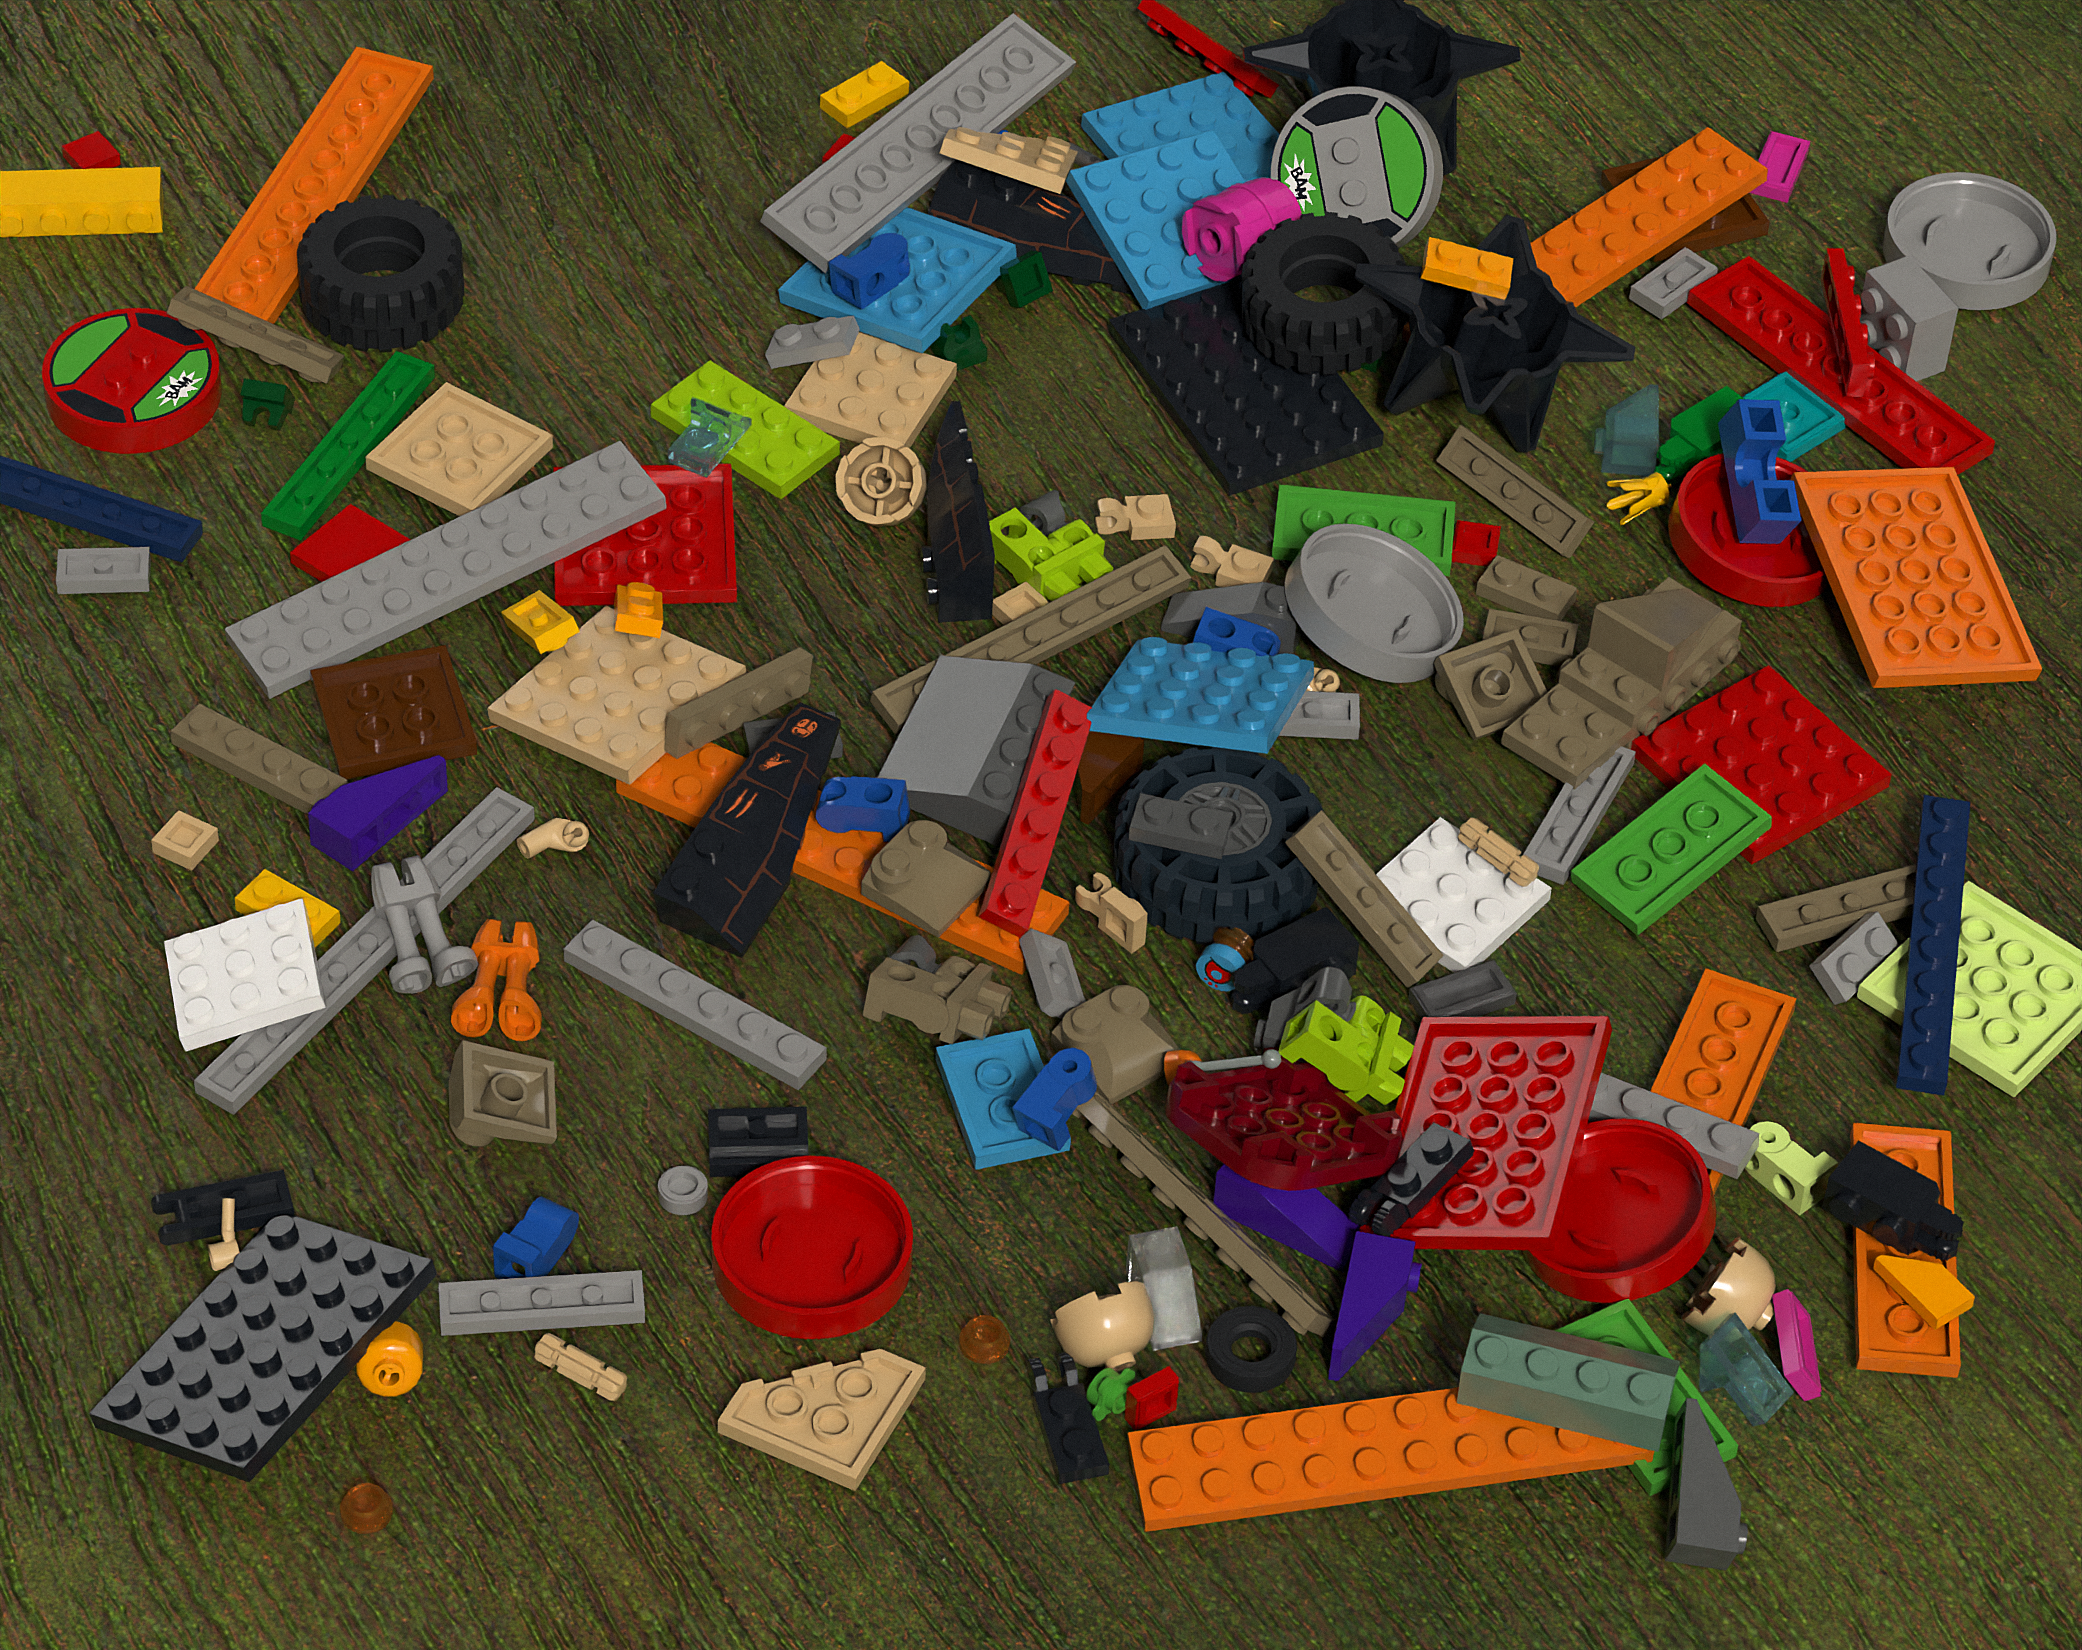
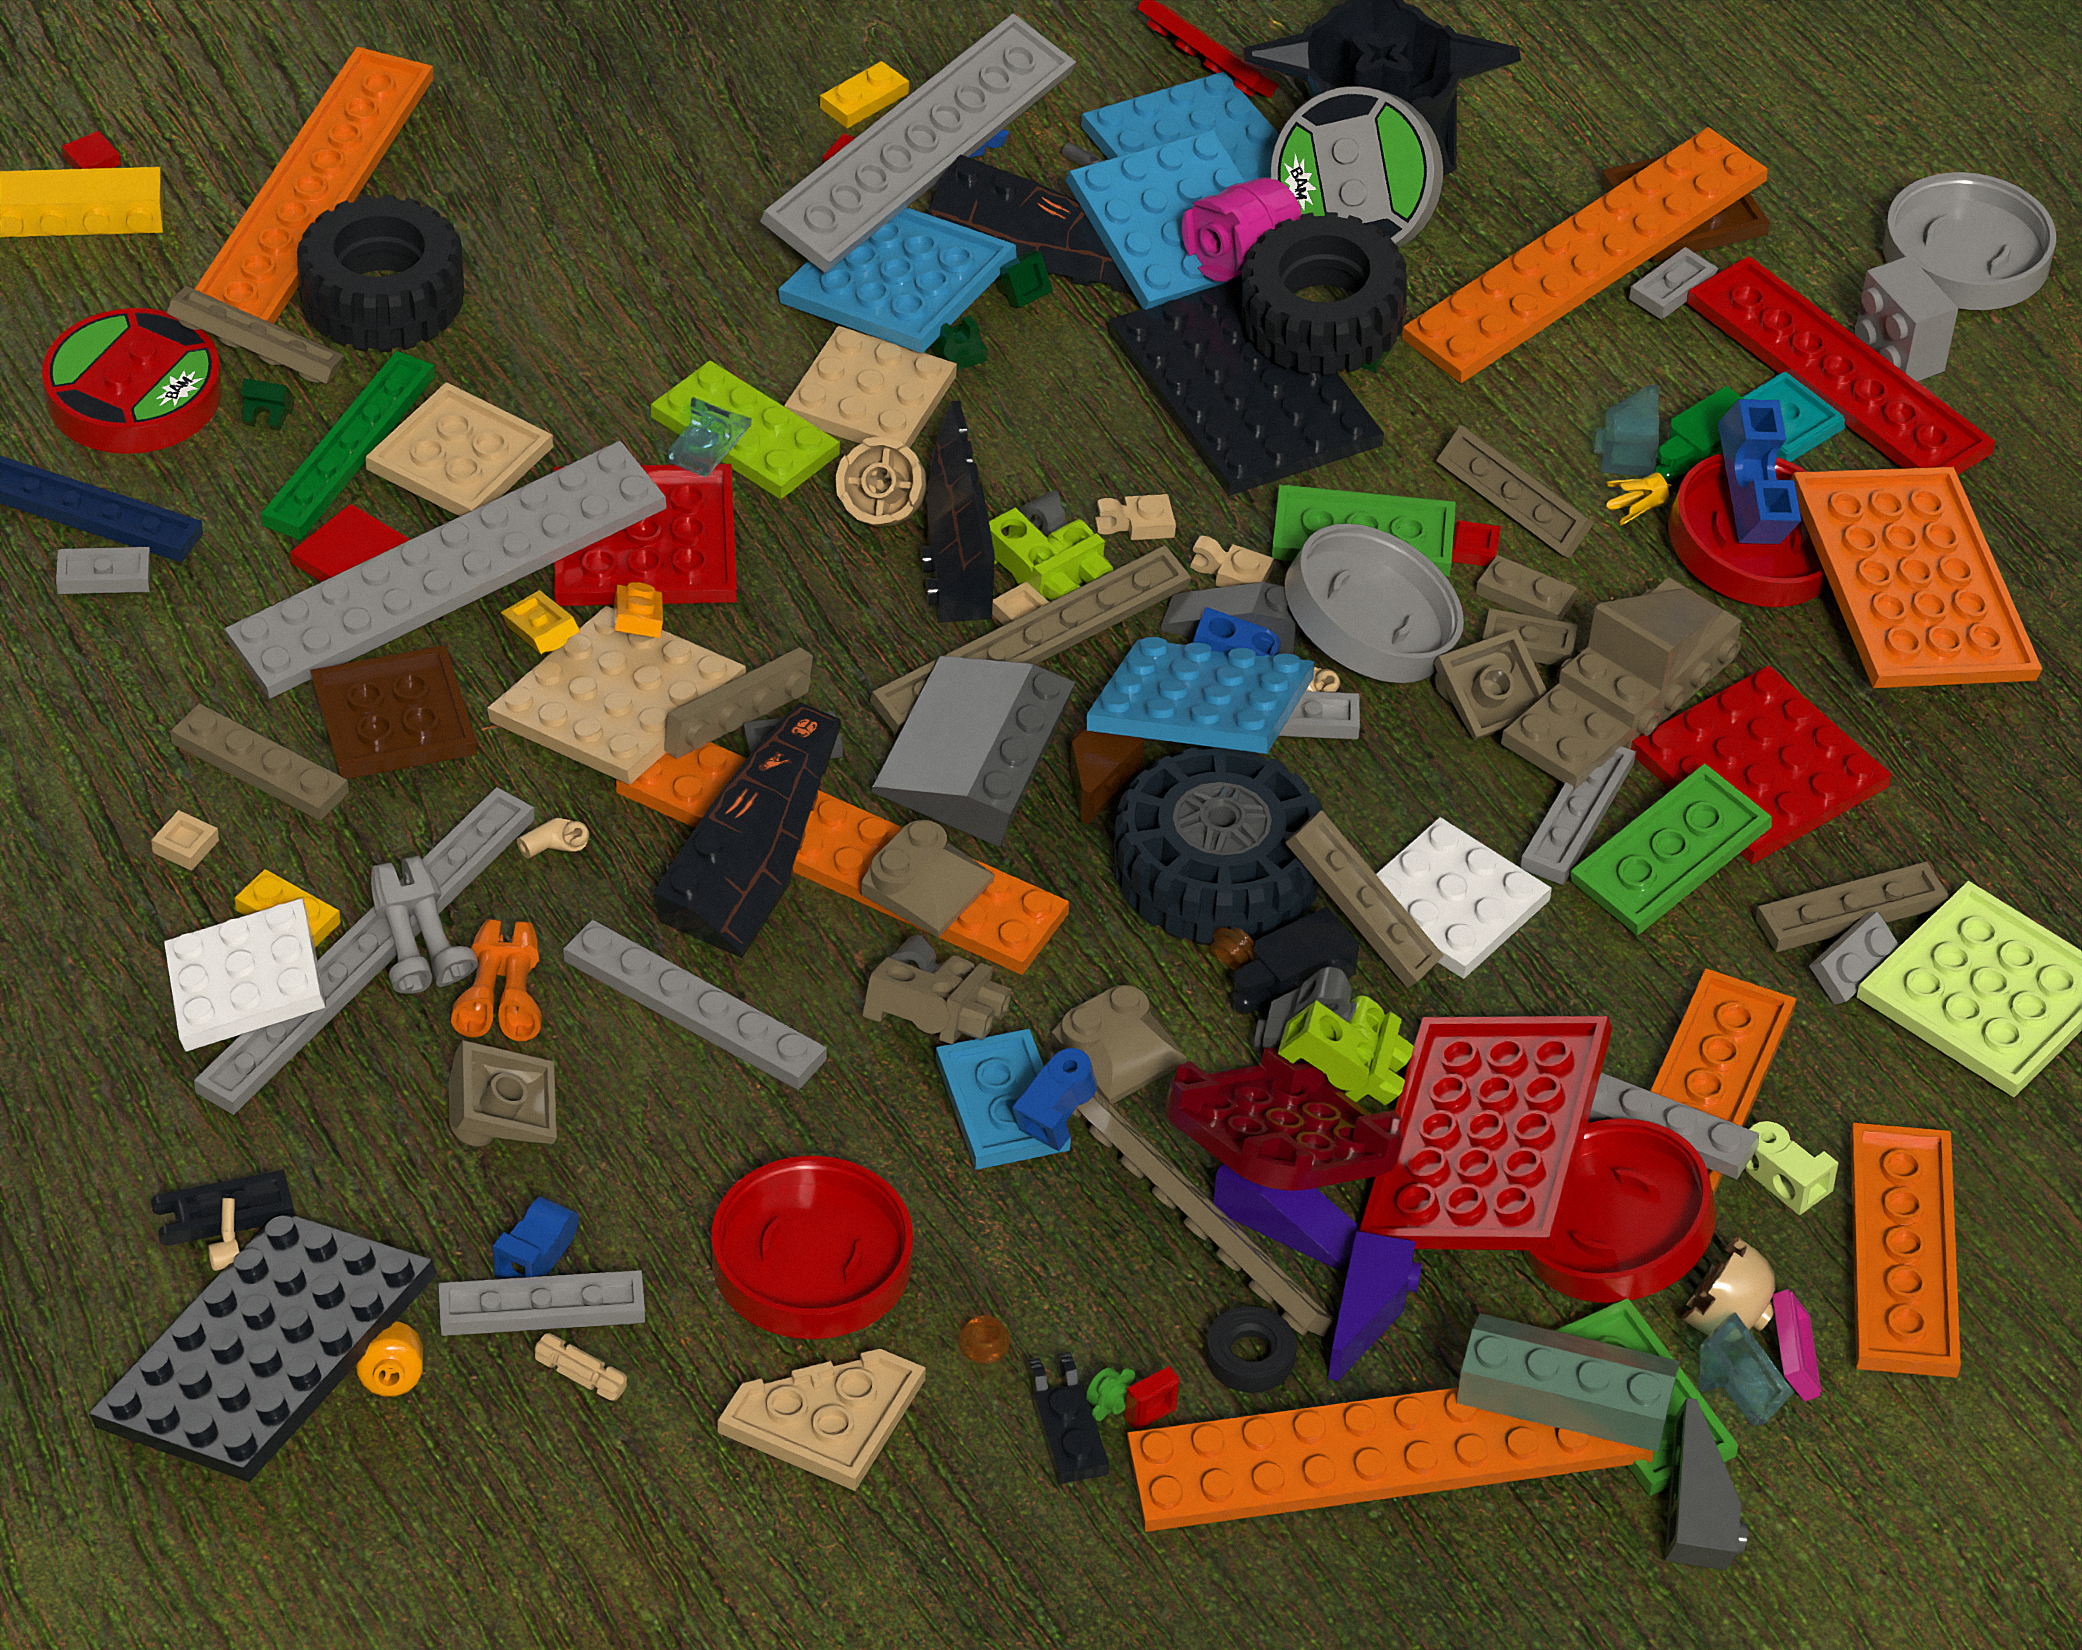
dark purple slope [308,755,448,871] -> none
clear orange plate [340,1483,393,1534] -> none
light grey tile [658,1166,708,1215] -> none
black plate [708,1107,809,1177] -> none
light grey plate [765,315,860,369] -> none
blue leg [815,776,910,842] -> none
blue leg [828,233,911,309] -> none
tan plate [939,127,1078,194] -> none
red plate [978,689,1092,938] -> none
light grey plate [1019,928,1086,1019] -> none
tan cylinder [1050,1281,1154,1372] -> none
tan plate [1075,872,1148,954] -> none
clear slope [1126,1226,1202,1351] -> none
dark grey plate [1129,793,1233,859] -> none
light grey hinge [1164,1049,1281,1086] -> none
dark azure tile [1196,944,1246,991] -> none
black hinge [1348,1123,1475,1237] -> none
black piece [1354,214,1636,453] -> none
flat silver tile [1408,960,1517,1019] -> none
light orange plate [1421,237,1513,300] -> none
tan axle [1458,817,1539,887] -> none
dark pink tile [1749,131,1811,203] -> none
red plate [1821,248,1875,397] -> none
black hinge [1822,1140,1964,1261] -> none
light orange tile [1873,1255,1975,1330] -> none
dark blue plate [1896,795,1970,1096] -> none

